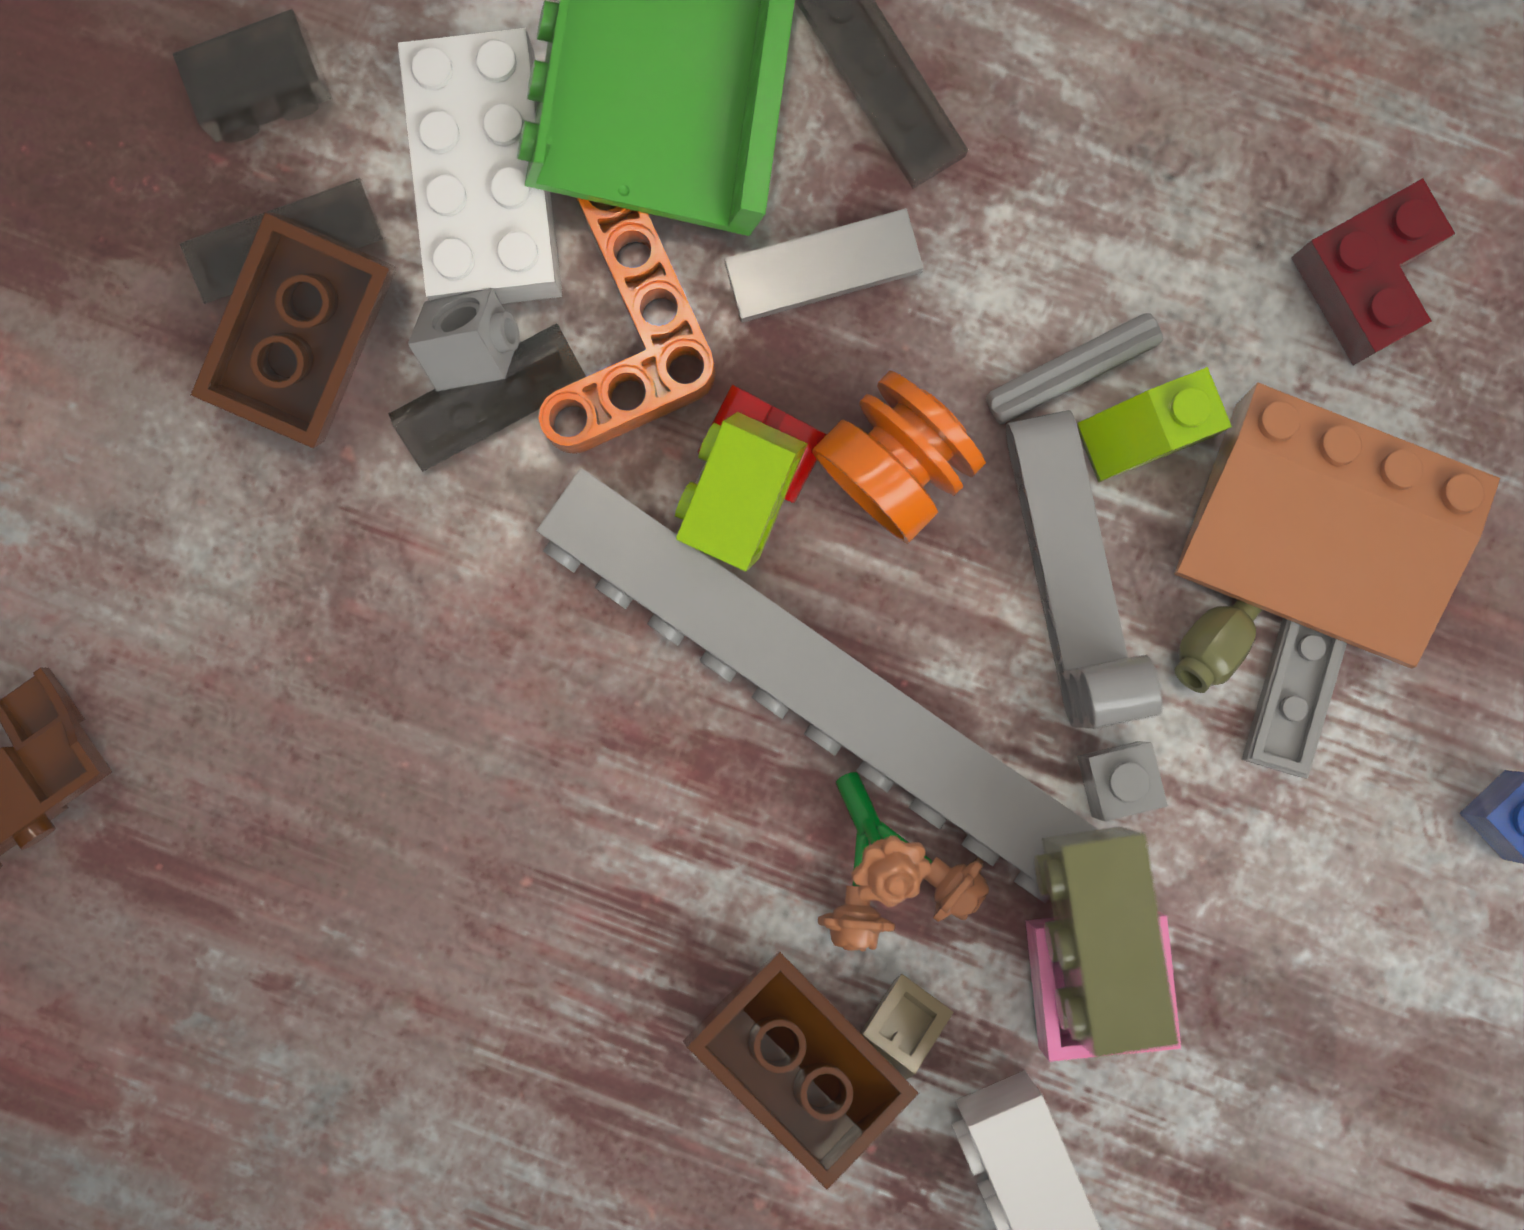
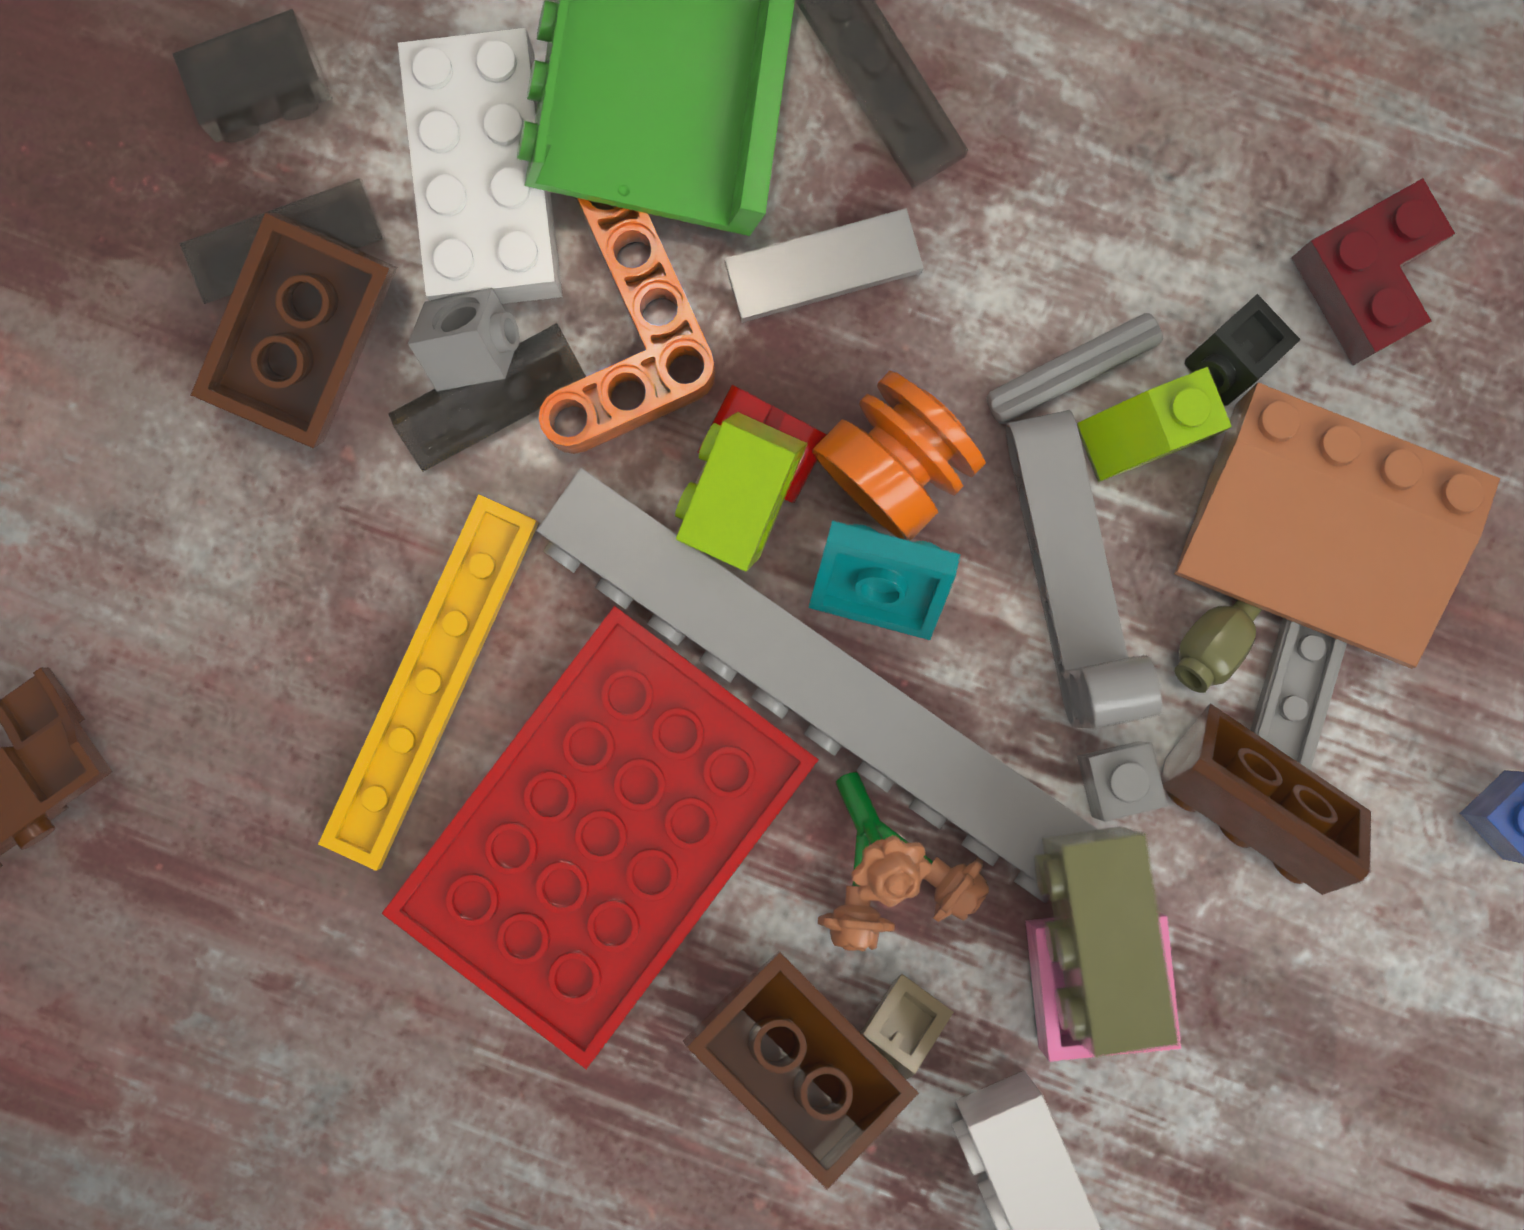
none -> yellow plate [318,494,539,871]
none -> red plate [381,606,819,1069]
none -> teal plate [808,520,960,640]
none -> reddish brown slope [1161,703,1371,895]
none -> pearl dark grey bracket [1185,294,1301,406]

